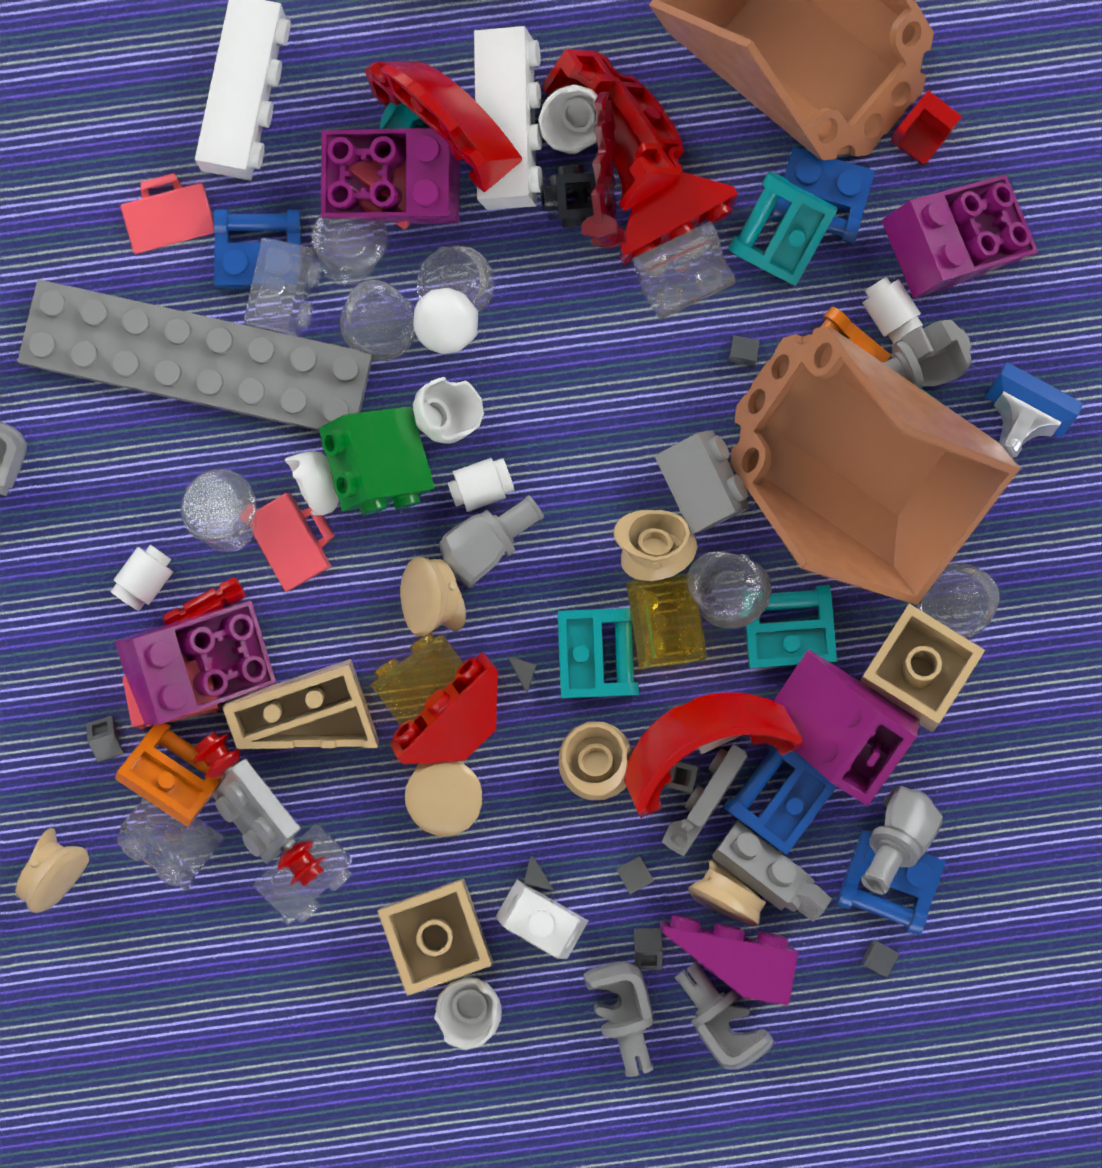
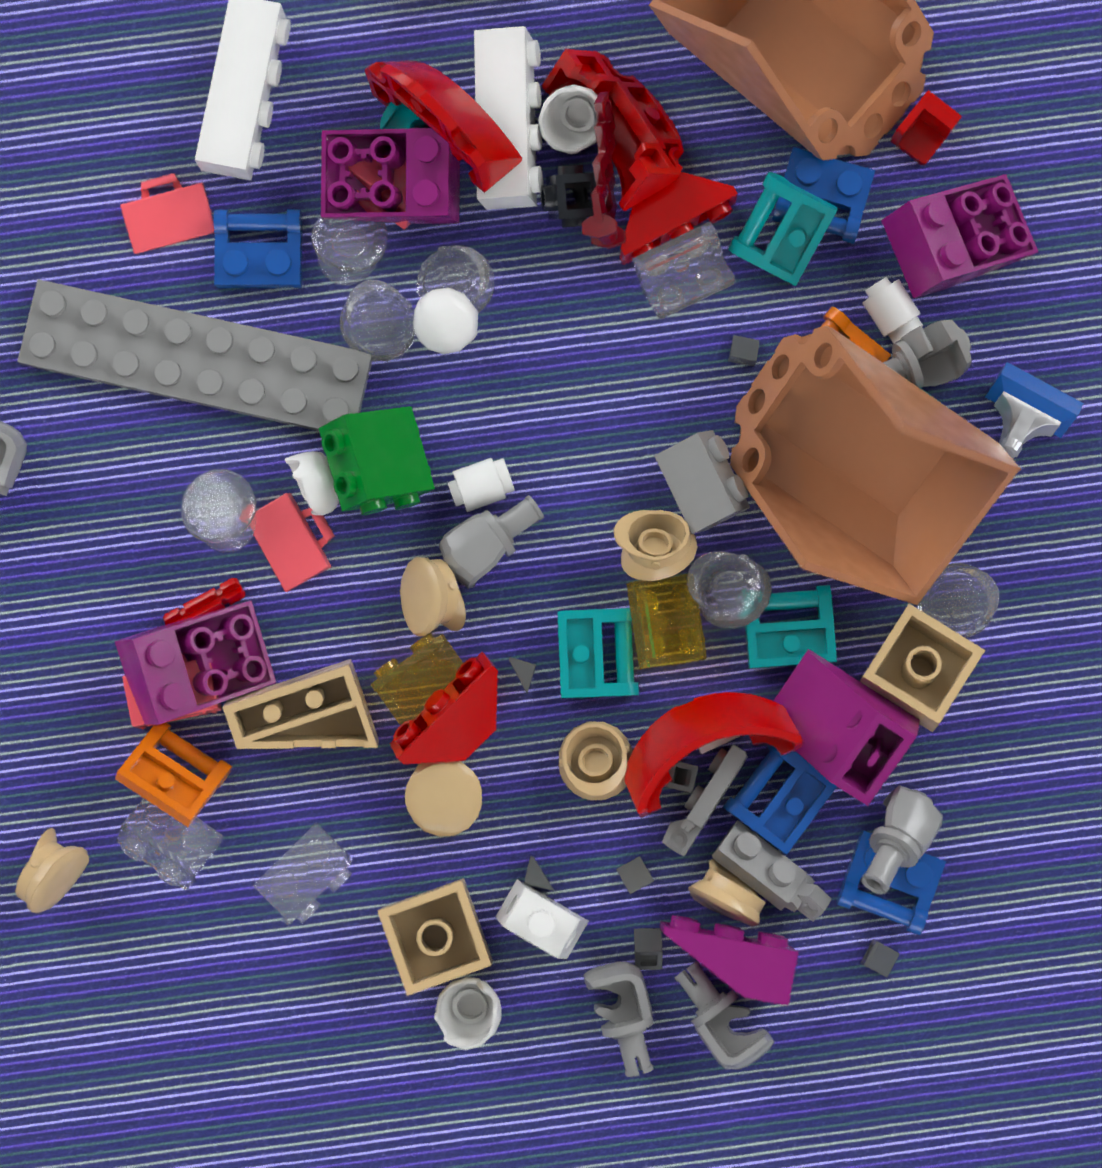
dark grey piece [86,716,124,762] -> none
white brick [111,545,173,611] -> none
light grey plate [193,732,326,887] -> none
clear bracket [244,237,322,337] -> none
white hair [413,377,484,444] -> none

